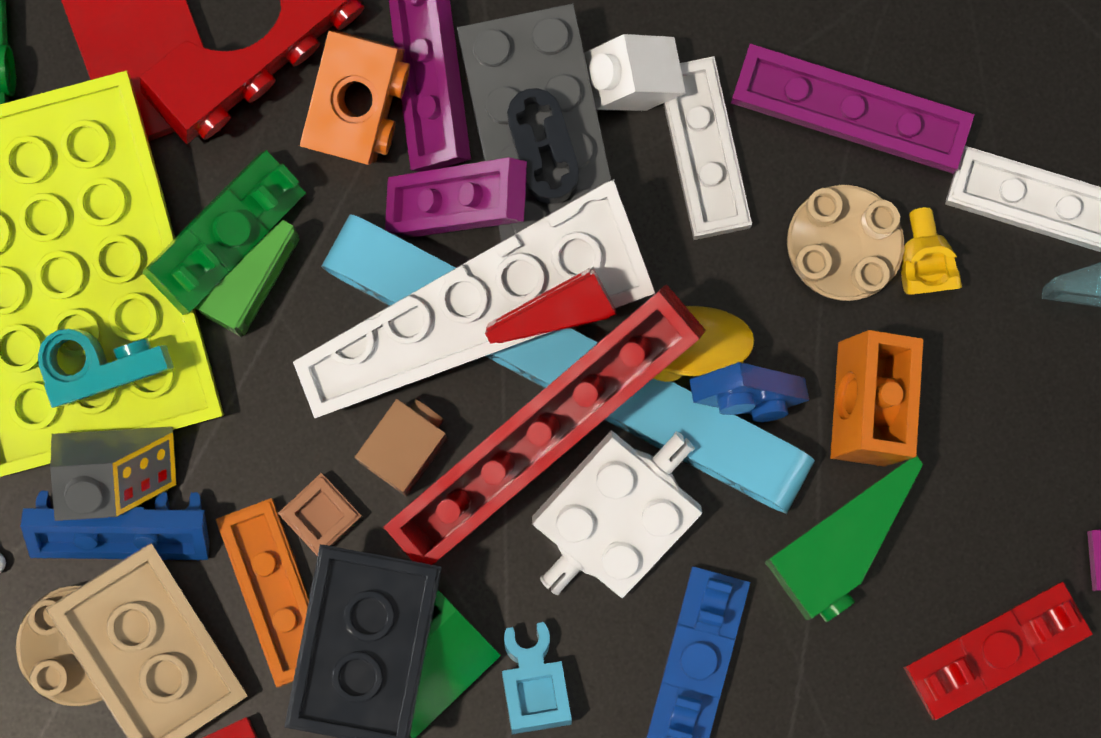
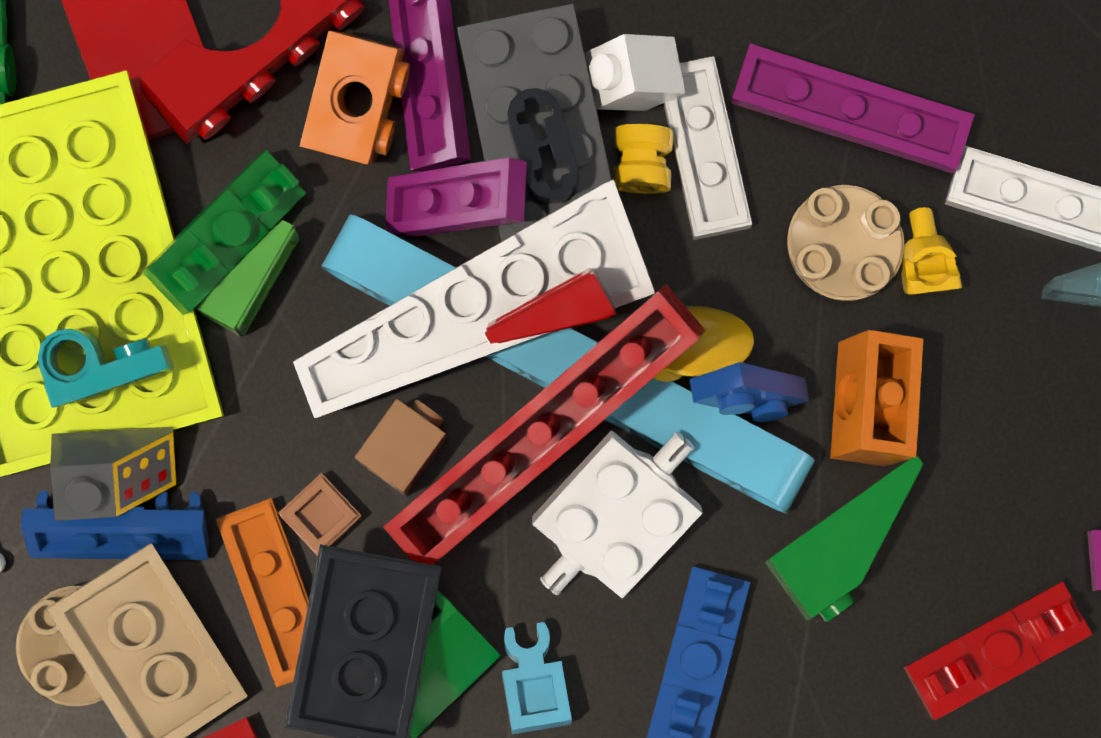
none -> yellow wheel [613,124,673,194]

